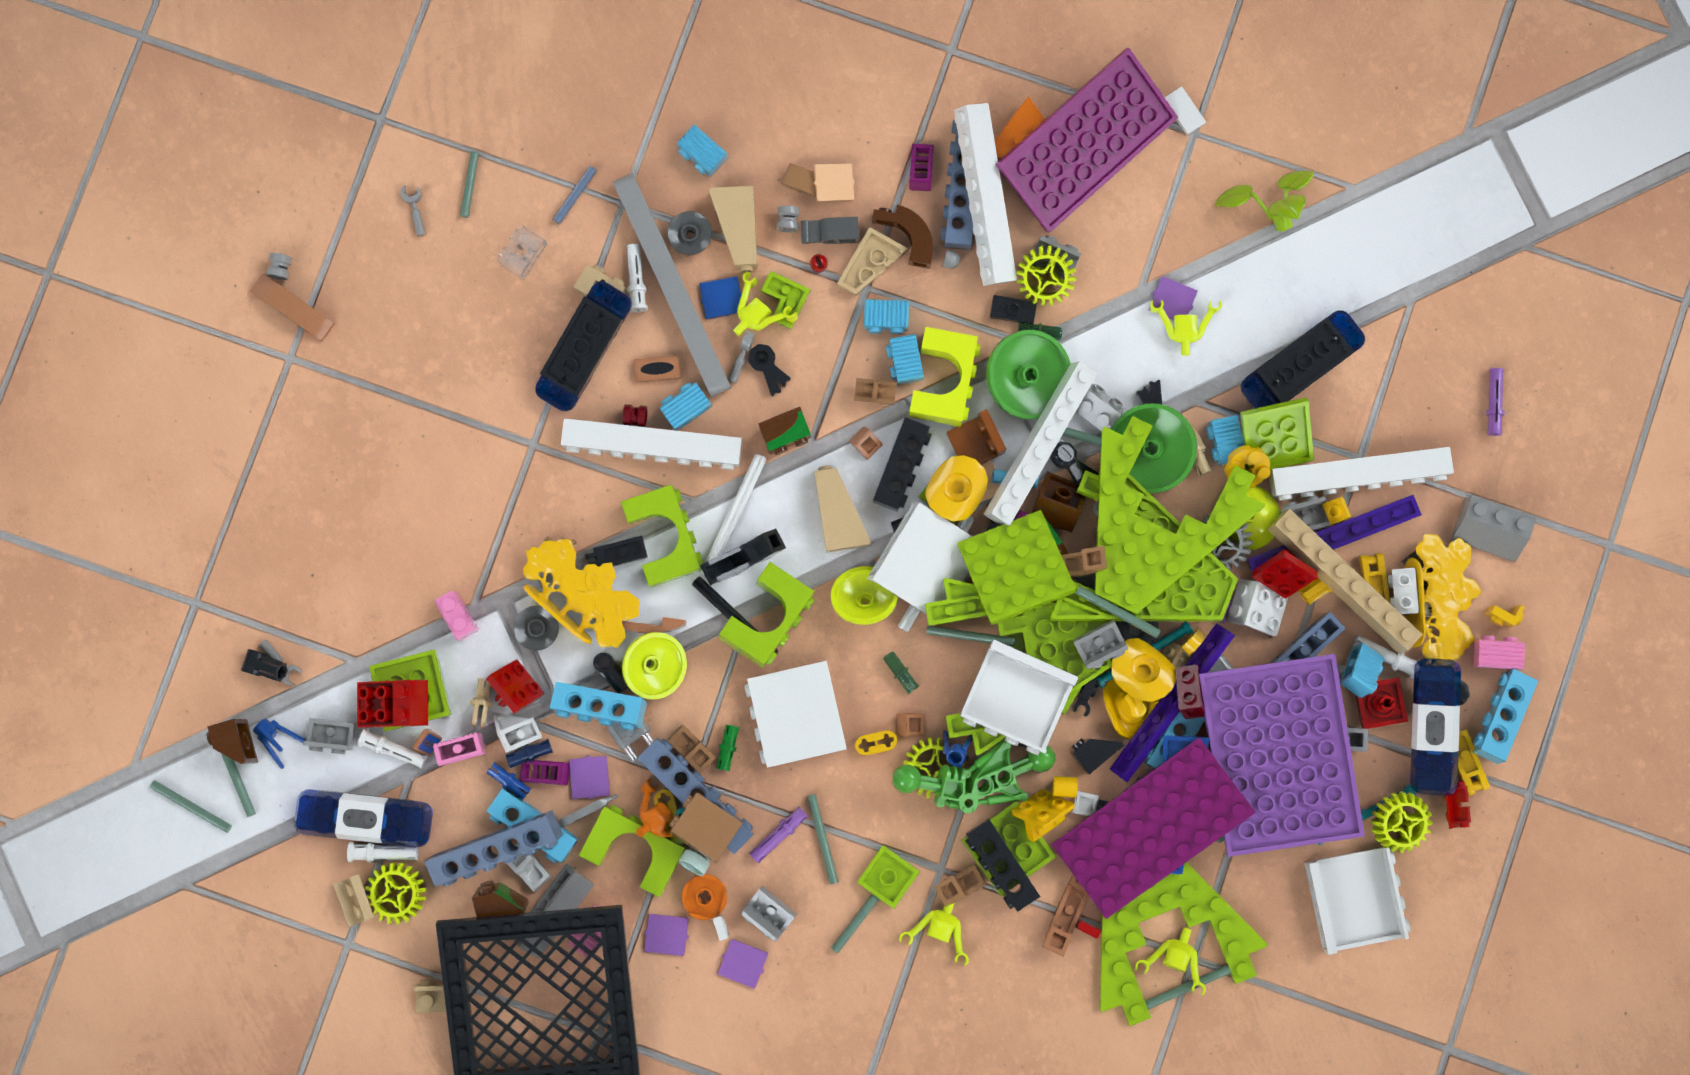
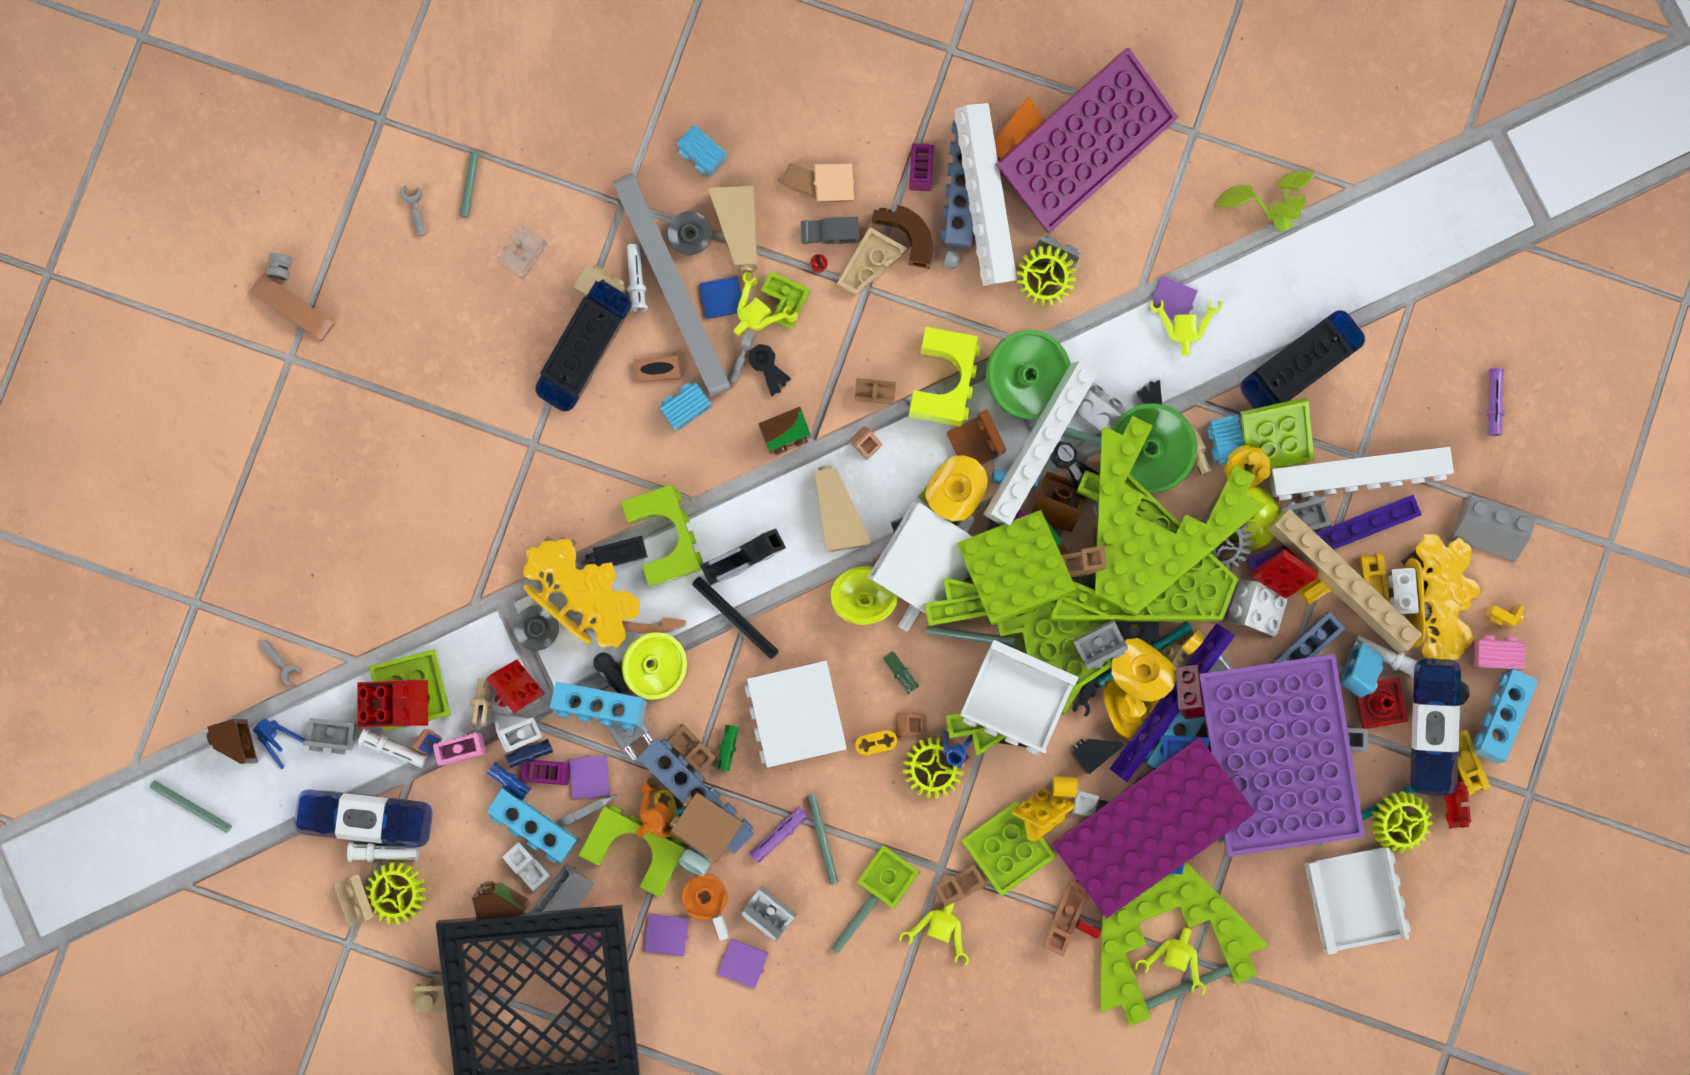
sand green bar [222,754,256,817] -> none
black piece [241,649,288,682] -> none
sand blue brick [424,810,563,887] -> none
bright pink brick [434,591,479,641] -> none
sand blue bar [553,166,597,224] -> none
white brick [561,418,743,470] -> none
dark red wheel [622,404,648,427] -> none
white axle [701,454,766,575] -> none
lime arch [718,562,815,668] -> none
light grey wheel [777,206,799,233] -> none
medium azure brick [864,299,909,334] -> none
black brick [873,417,932,512] -> none
medium azure brick [886,334,924,385] -> none
bright green piece [892,738,1055,813] -> none
black brick [965,818,1041,912] -> none
black plate [990,295,1037,325] -> none
clear green axle [1018,322,1063,340] -> none
sand green bar [1076,586,1161,638] -> none
white tile [1165,87,1206,136] -> none
yellow bracket [1322,496,1351,525] -> none

